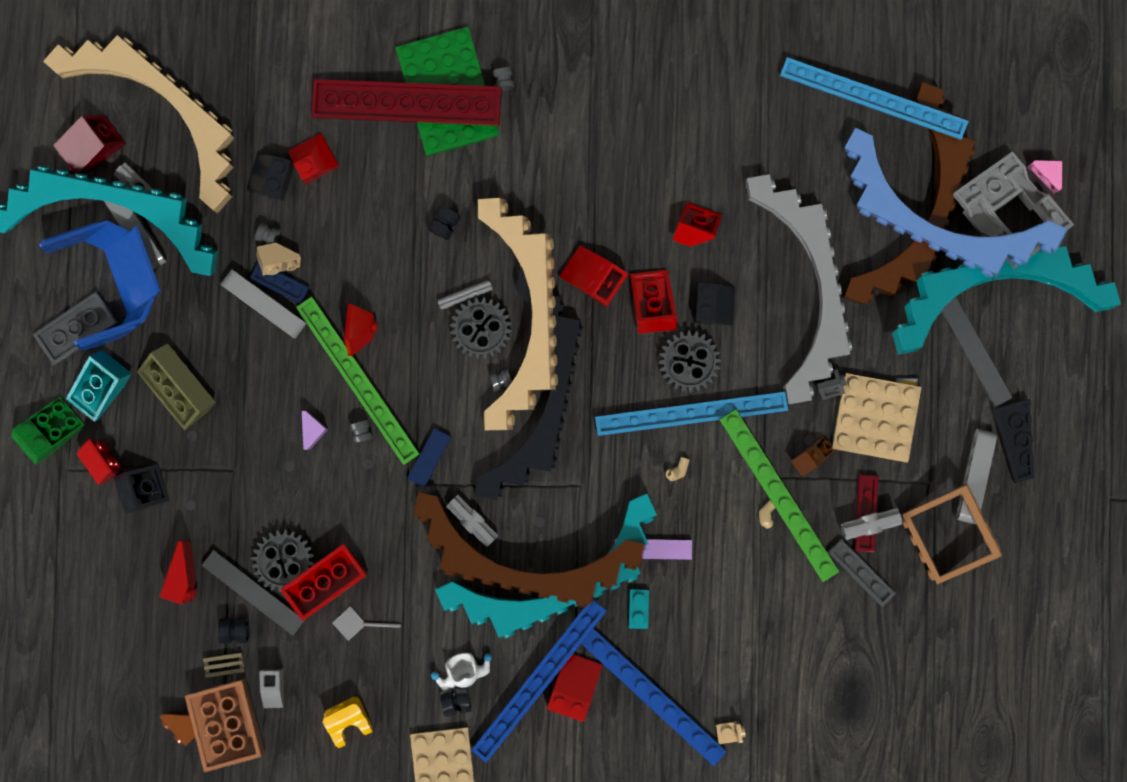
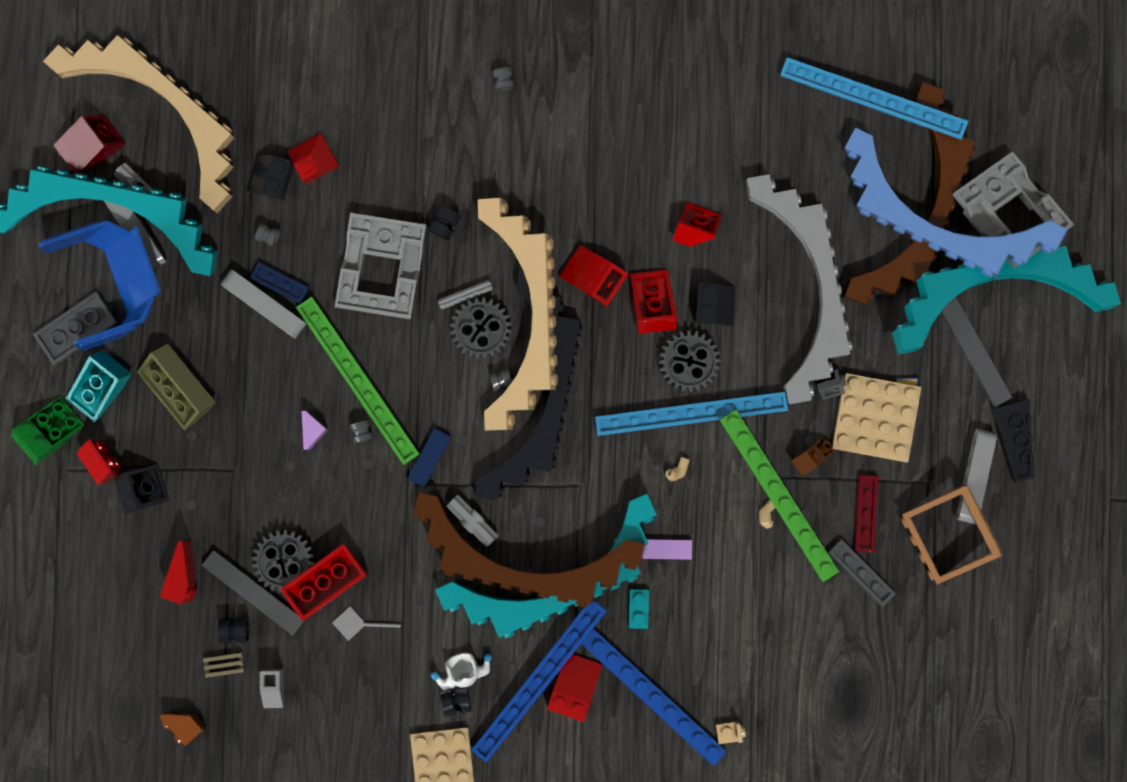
nougat slope [185,678,265,772] -> none
tan slope [256,243,301,276] -> none
dark red plate [311,79,502,126] -> none
yellow piece [323,696,372,748] -> none
red slope [344,304,378,356] -> none
green plate [395,27,499,157] -> none
light grey piece [841,508,902,540] -> none
bright pink slope [1027,161,1062,194] -> none
none -> light grey piece [335,213,427,320]

